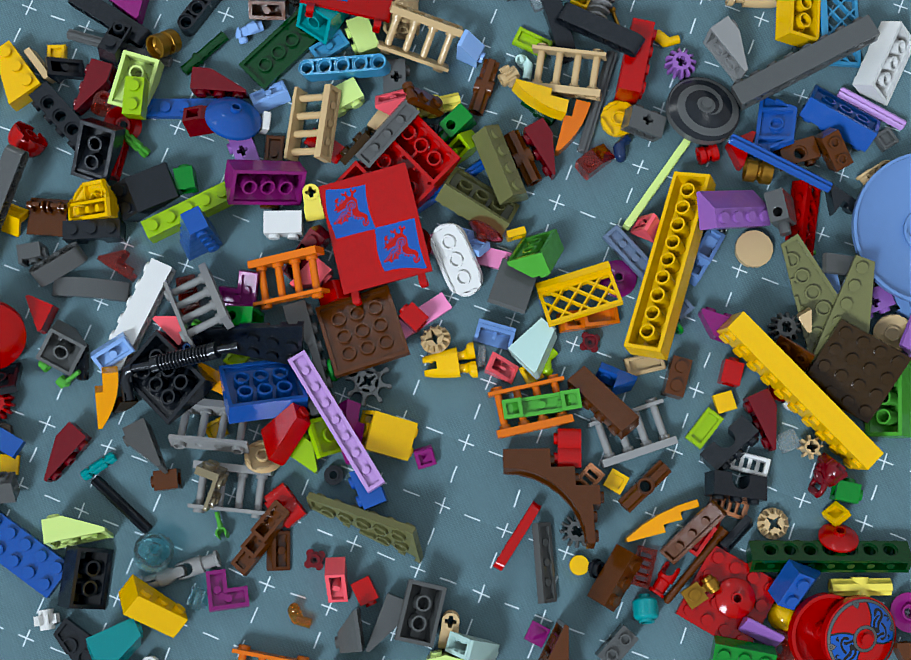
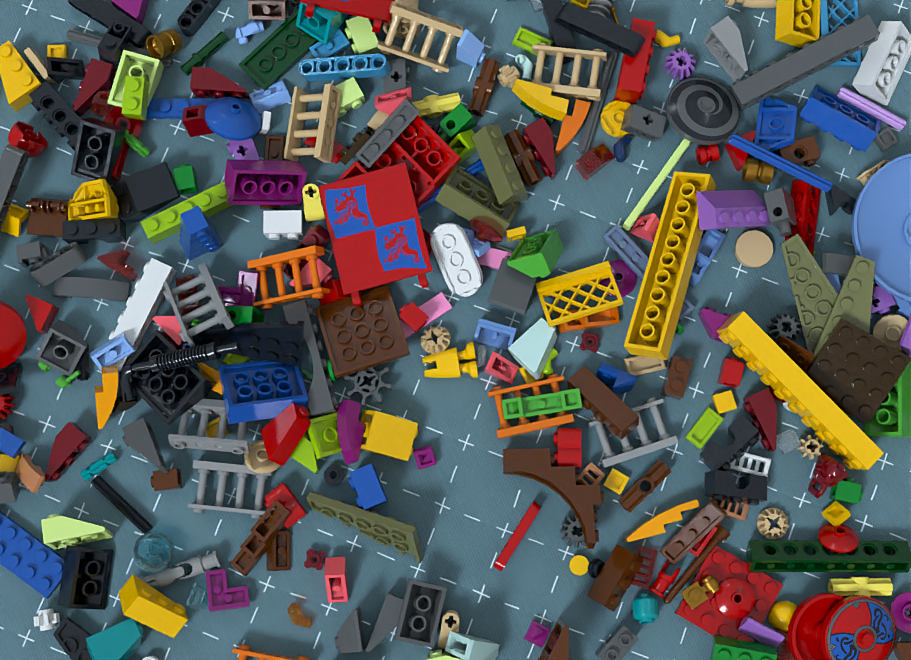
dark tan bracket [194,459,228,512] -> none
bright green hand [215,511,230,540] -> none
lavender plate [288,350,385,494] -> none
red brick [350,575,380,608] -> none
reddish brown plate [402,81,445,117] -> none
dark grey plate [532,522,557,604] -> none
black tile [720,515,753,553] -> none
blue slope [768,559,821,610] -> none
tan slope [797,307,812,333] -> none
reddish brown brick [814,127,854,172] -> none
none -> nougat slope [15,454,45,493]

